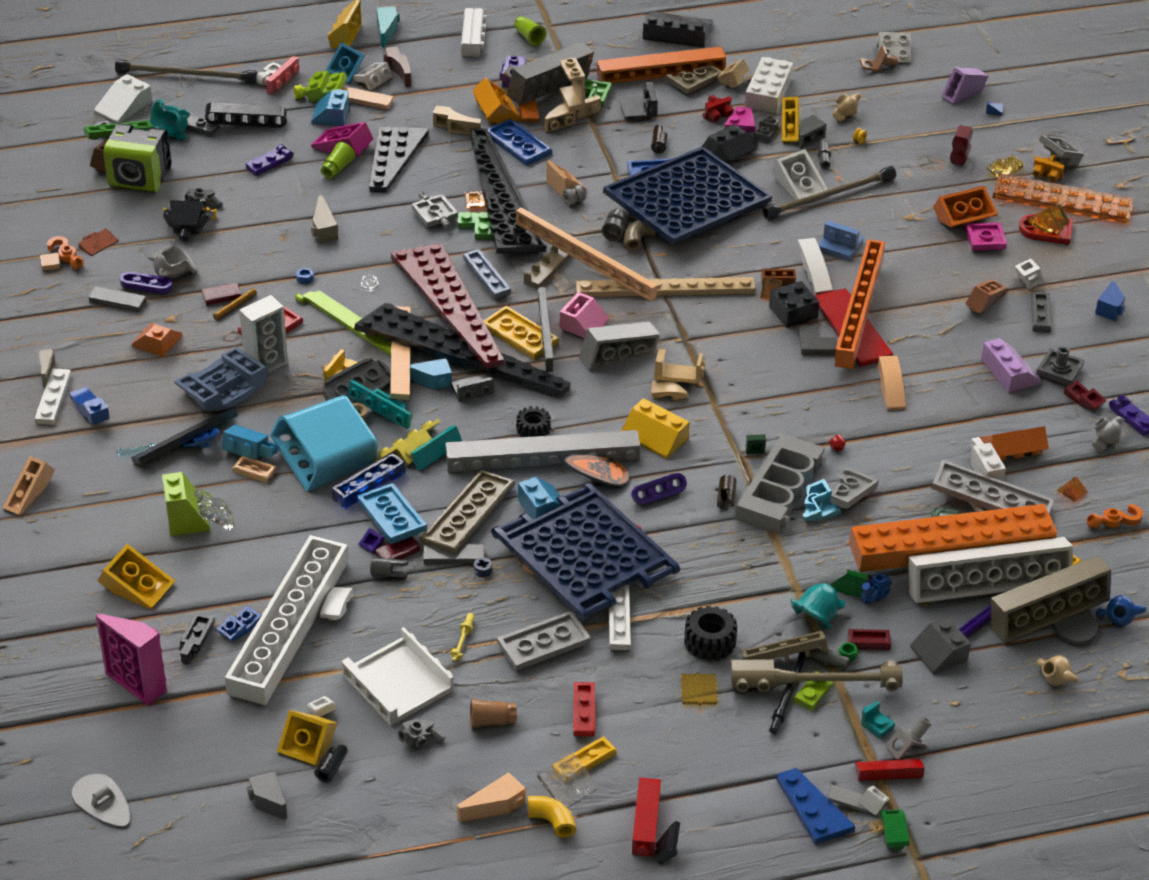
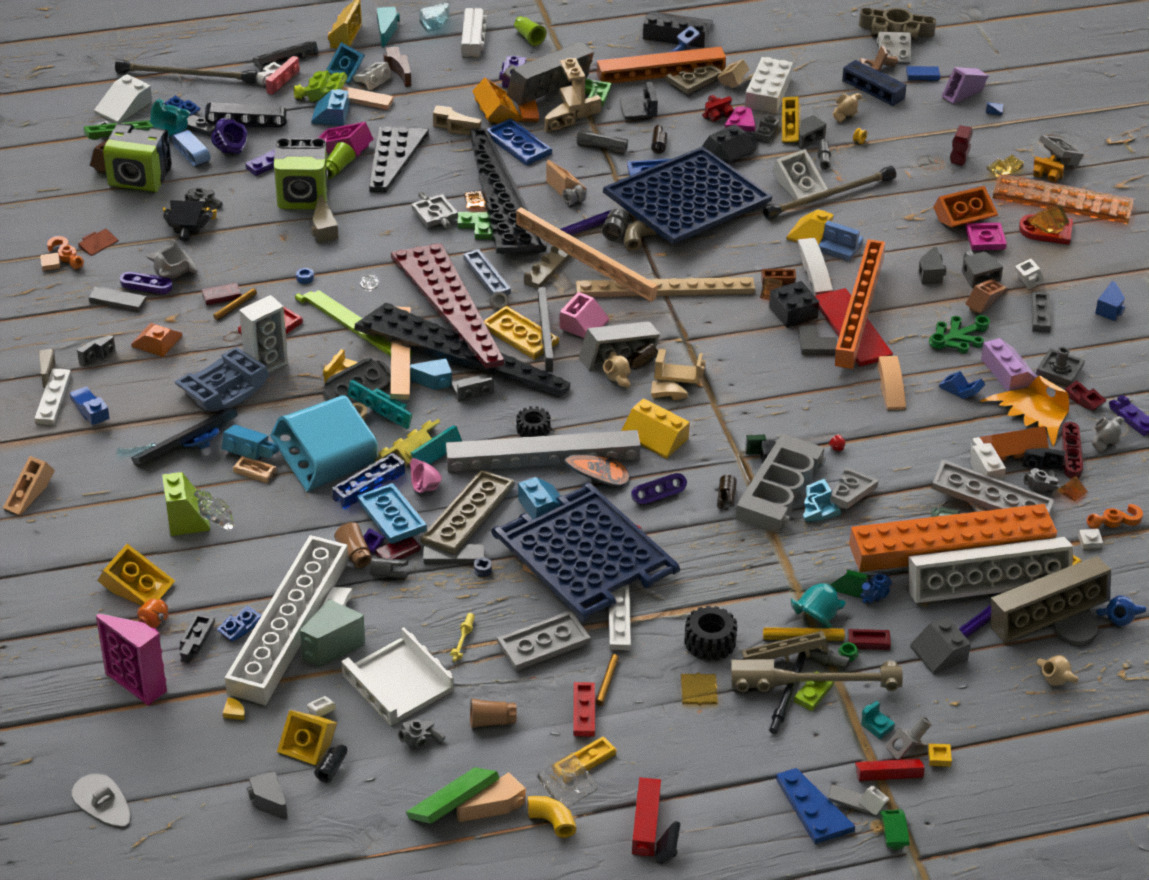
none -> dark grey slope [77,335,116,367]
none -> orange head [137,599,168,629]
none -> blue slope [164,95,201,115]
none -> light blue beam [172,130,211,166]
none -> dark purple helmet [211,118,248,154]
none -> yellow tile [223,697,245,720]
none -> dark grey hinge [253,41,319,71]
none -> piece [274,138,328,209]
none -> sand green slope [300,599,365,667]
none -> medium nougat plant [334,522,372,568]
none -> bright green tile [406,767,500,824]
none -> bright pink hat [410,458,442,493]
none -> clear light blue slope [419,2,450,32]
none -> light grey tile [489,291,508,310]
none -> dark purple axle [560,210,611,236]
none -> dark grey axle [577,129,628,154]
none -> pearl gold bar [595,654,619,706]
none -> tan piece [603,352,631,388]
none -> dark brown hinge [627,343,658,370]
none -> blue bracket [670,26,700,52]
none -> black slope [761,440,776,464]
none -> yellow axle [763,627,845,641]
none -> yellow slope [786,209,834,245]
none -> dark blue brick [842,60,907,106]
none -> dark tan piece [859,8,936,41]
none -> blue tile [906,66,940,80]
none -> dark grey slope [918,247,946,284]
none -> yellow plate [928,743,952,767]
none -> green plant [929,315,990,354]
none -> blue slope [939,371,986,399]
none -> dark grey torso [962,251,1003,288]
none -> light orange piece [979,376,1069,447]
none -> black slope [1022,448,1066,470]
none -> dark grey piece [1023,468,1059,492]
none -> dark red beam [1061,422,1083,479]
none -> white plate [1078,529,1103,549]

